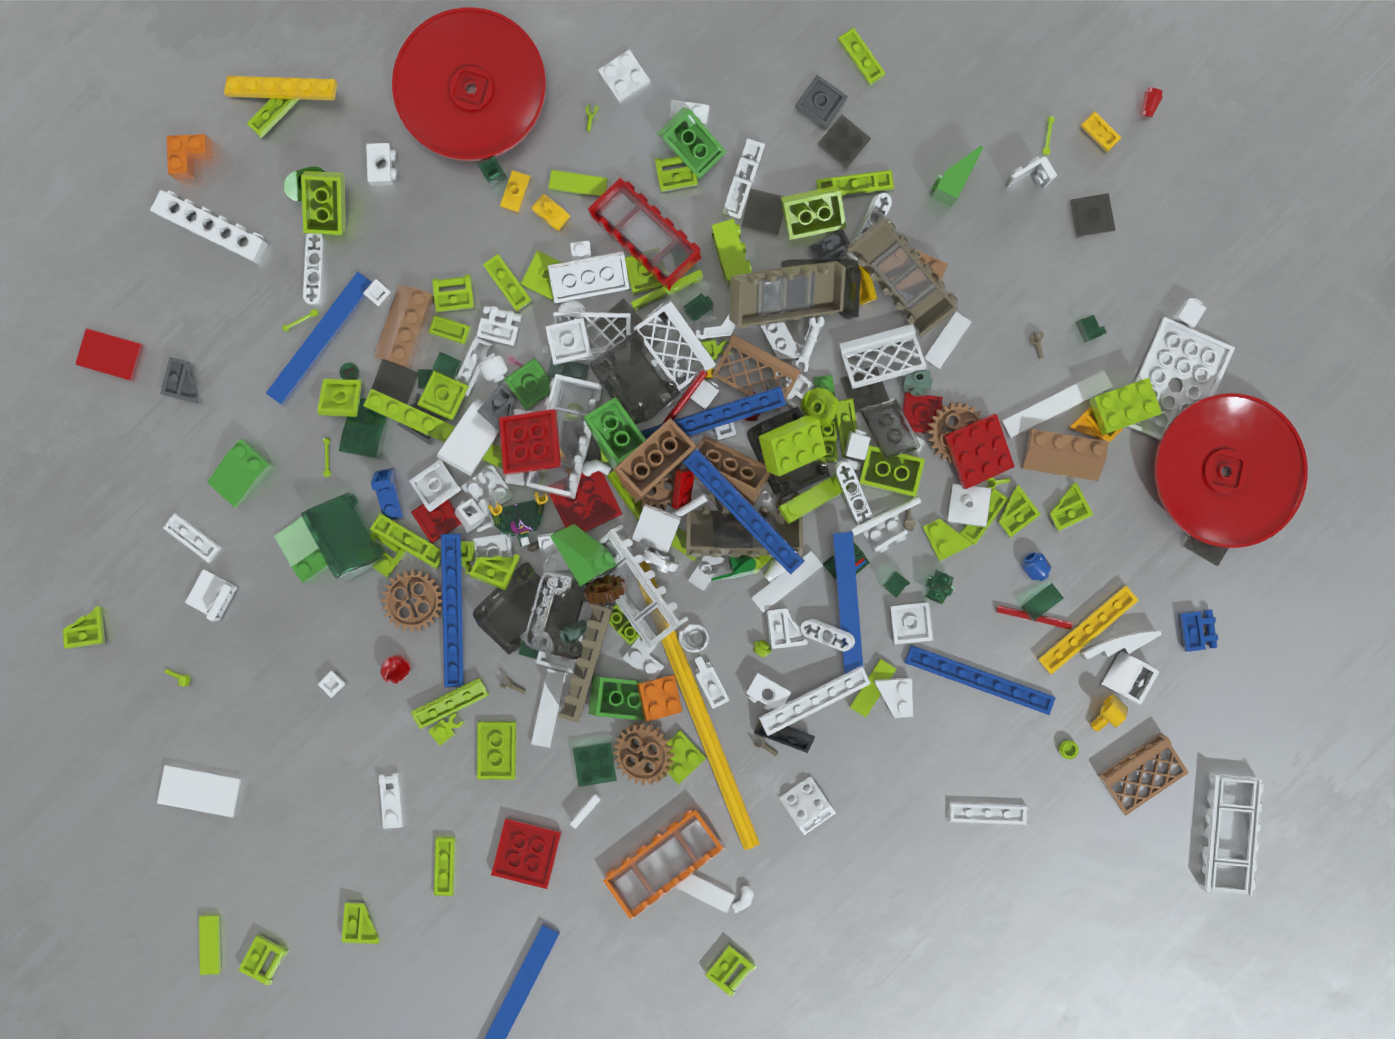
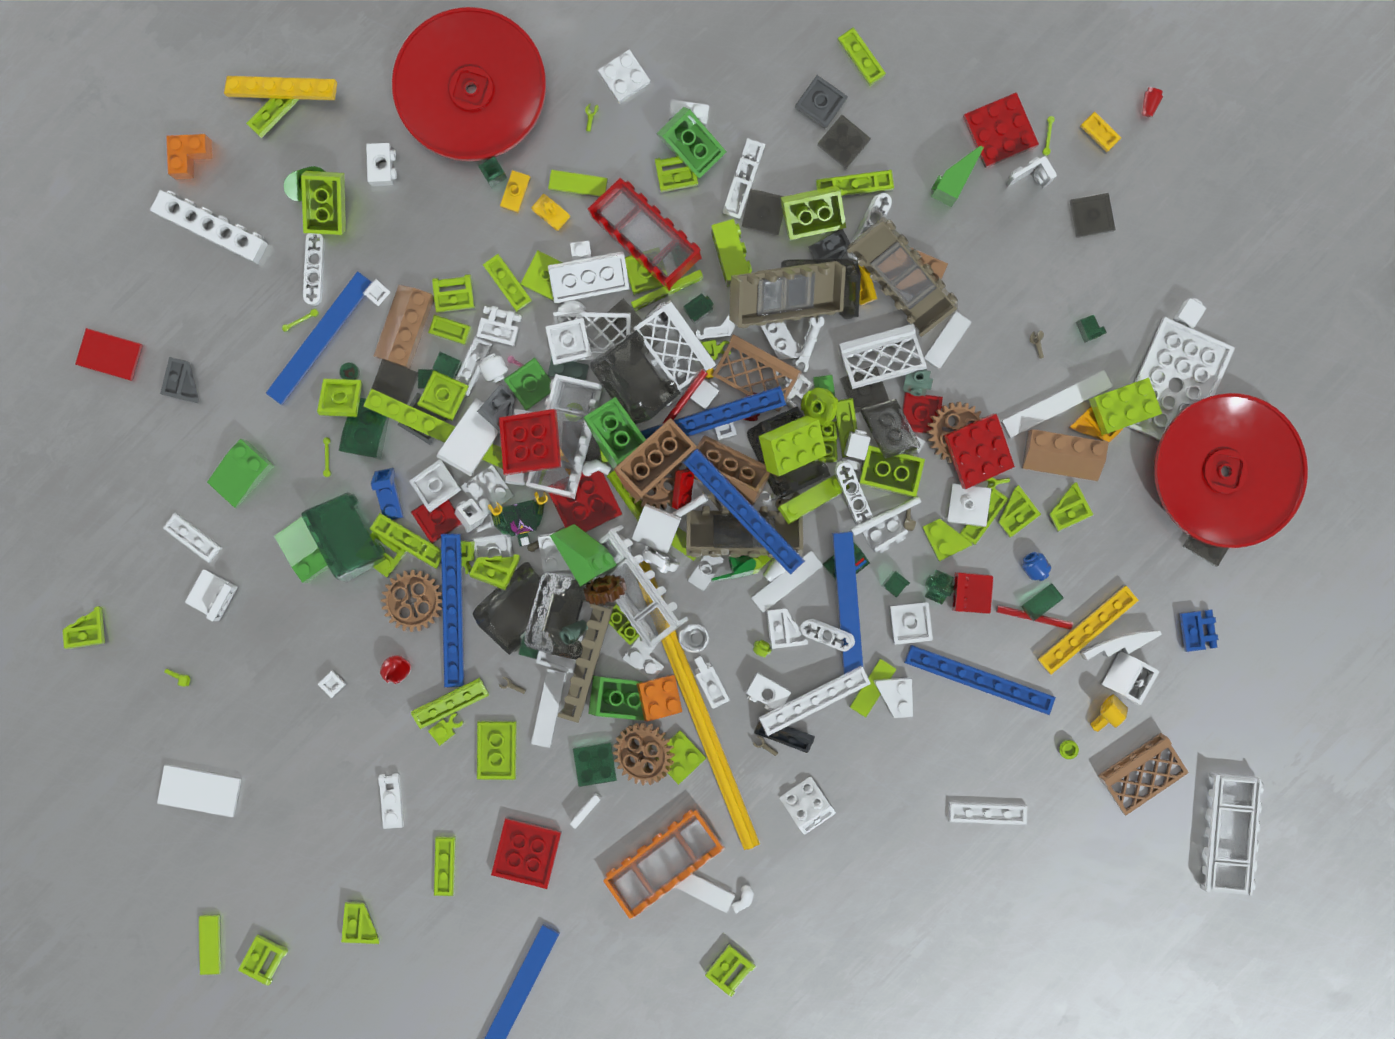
none -> red bracket [952,572,993,614]
none -> red plate [963,92,1039,168]

